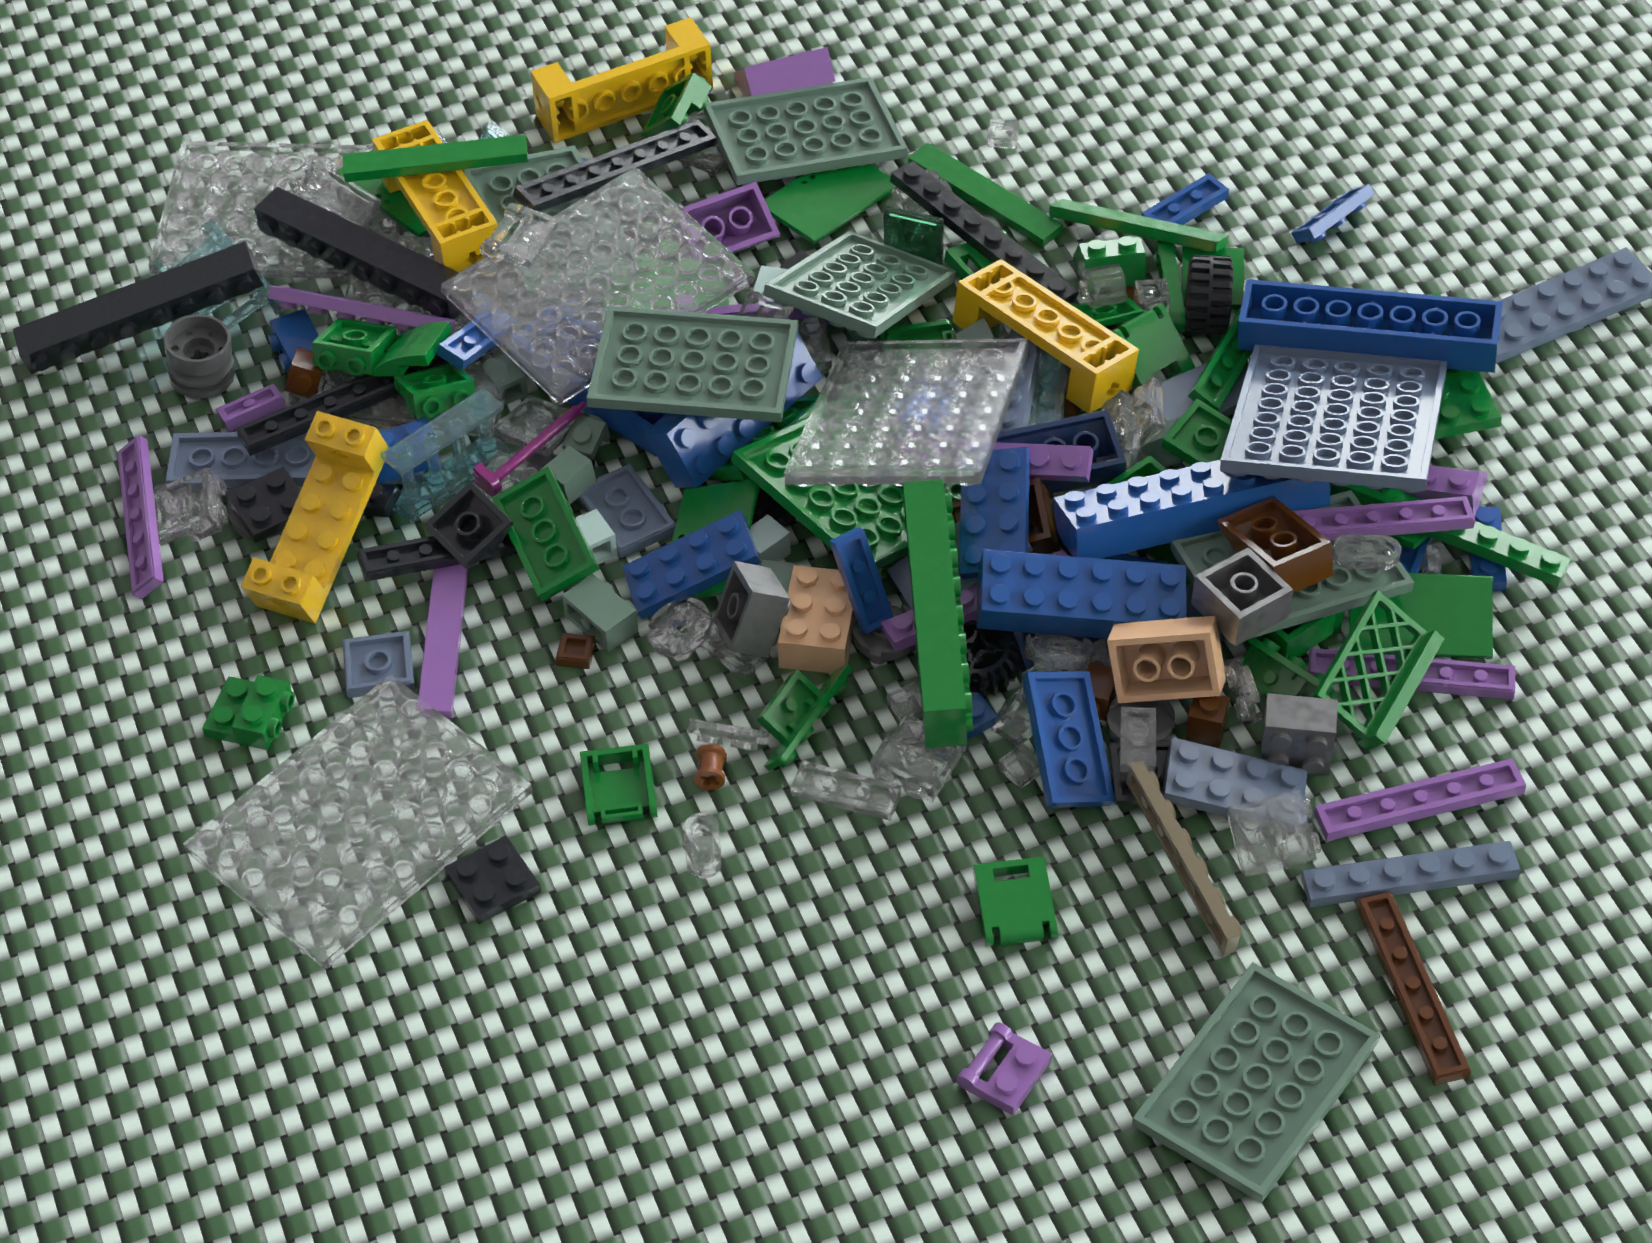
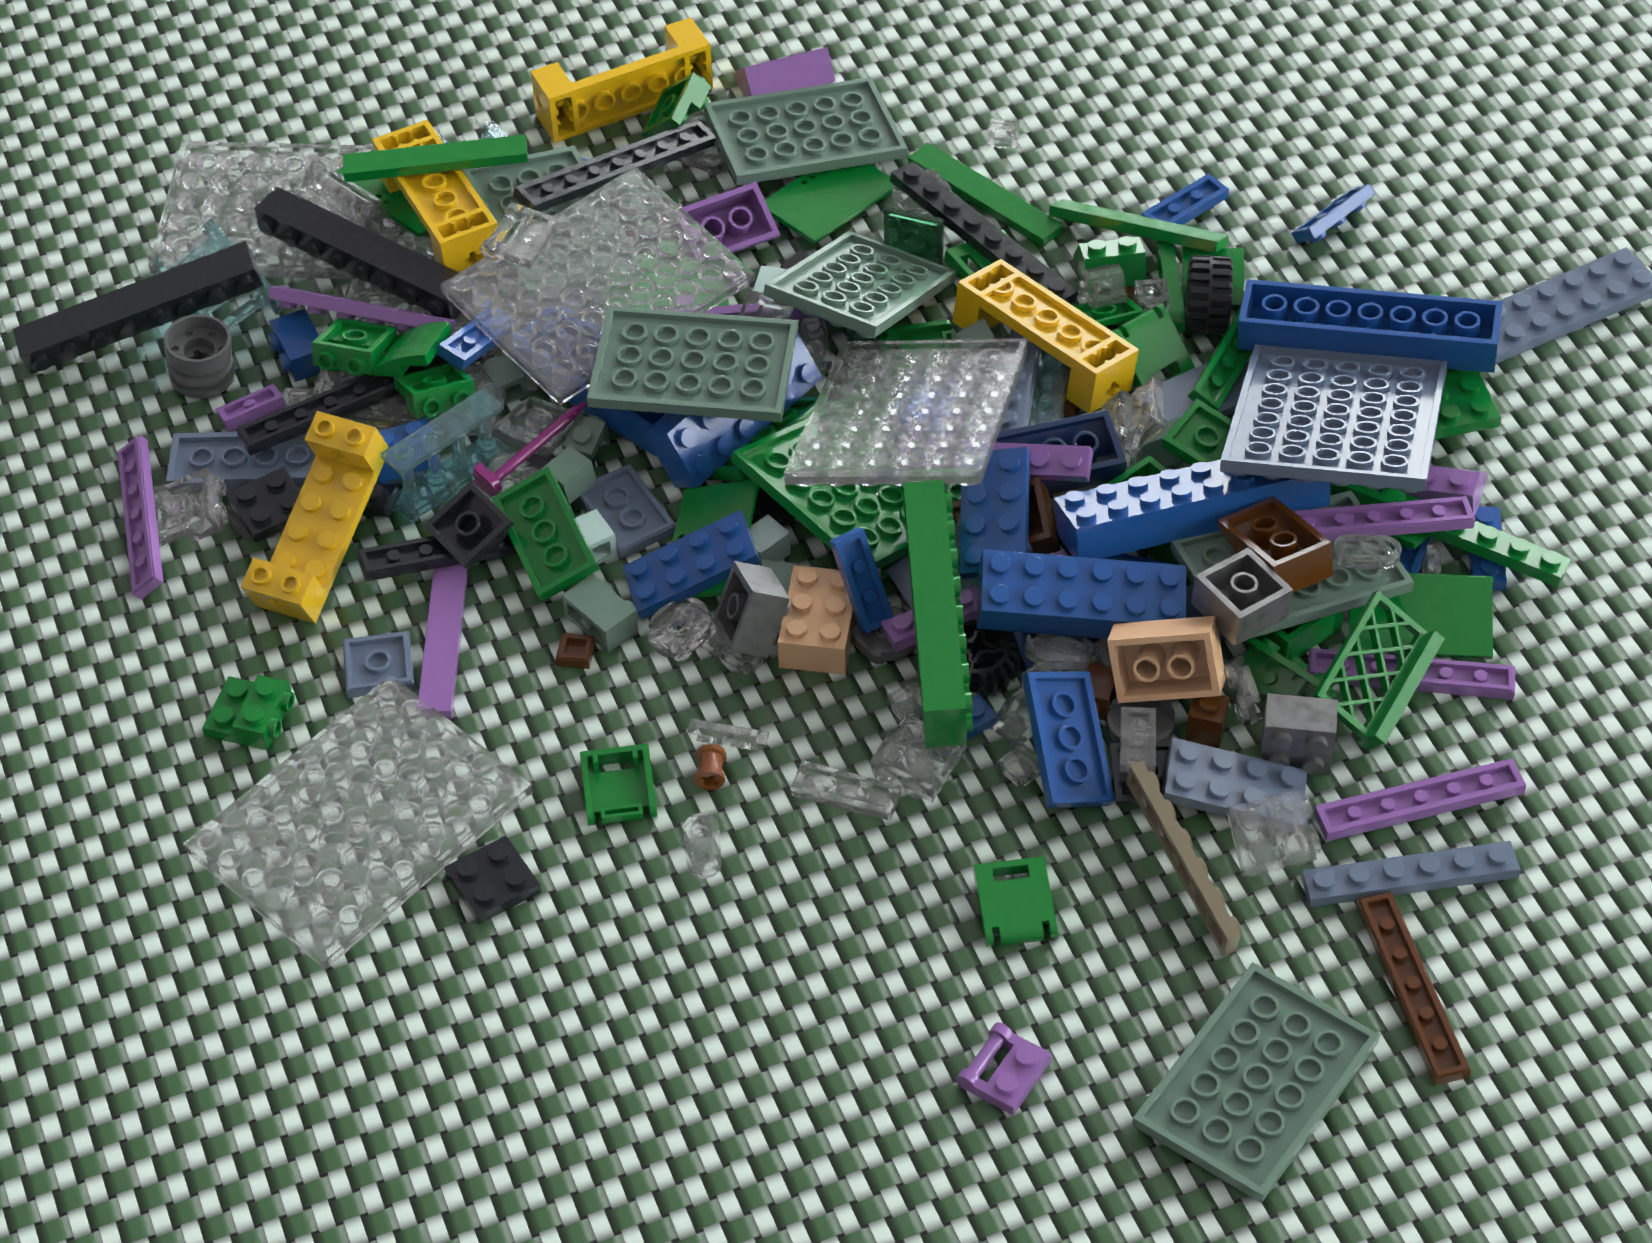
reddish brown brick [284,347,324,398] -> none
green bracket [756,664,853,771] -> none

